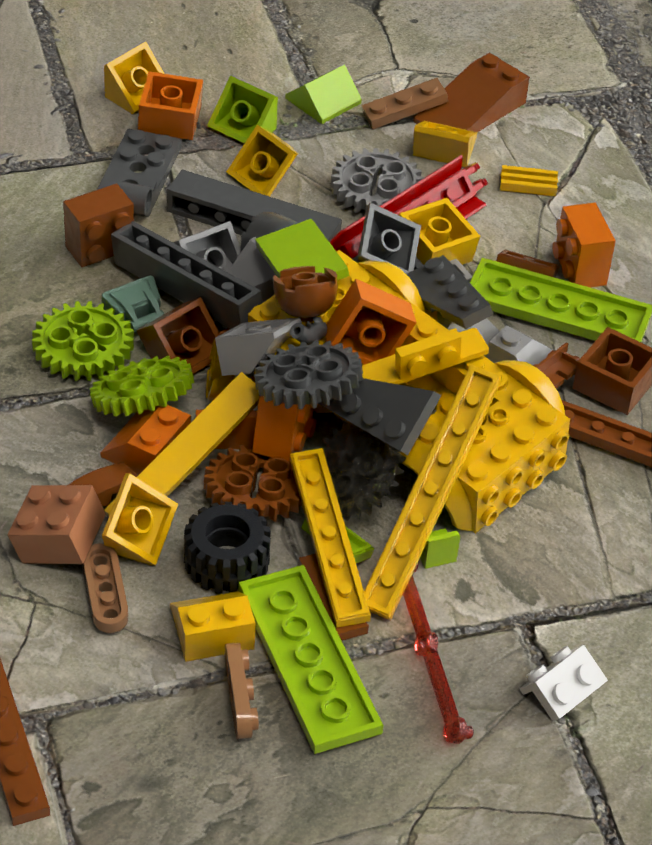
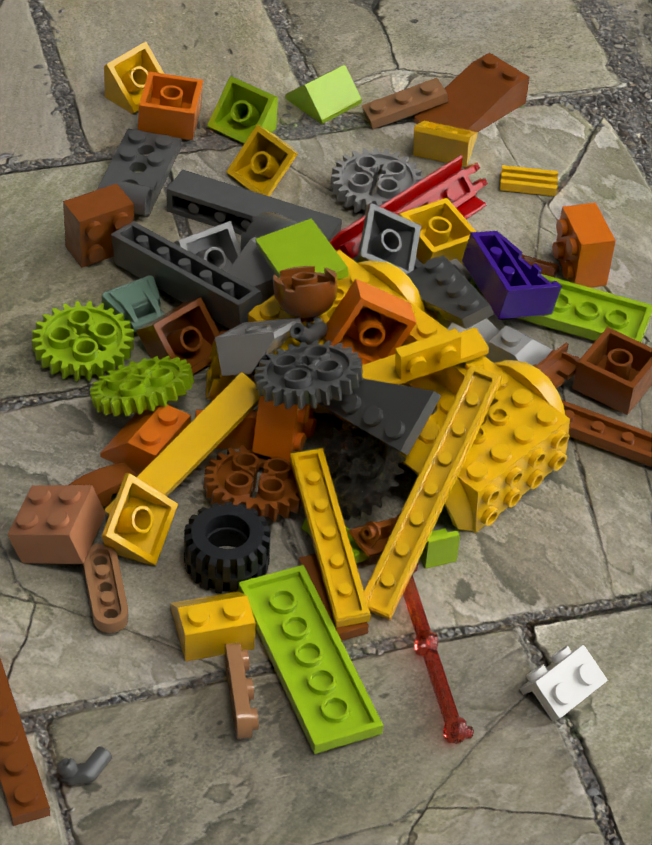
none -> dark grey arm [56,746,112,785]
none -> dark orange hinge [348,513,401,557]
none -> dark purple wedge [462,231,562,319]

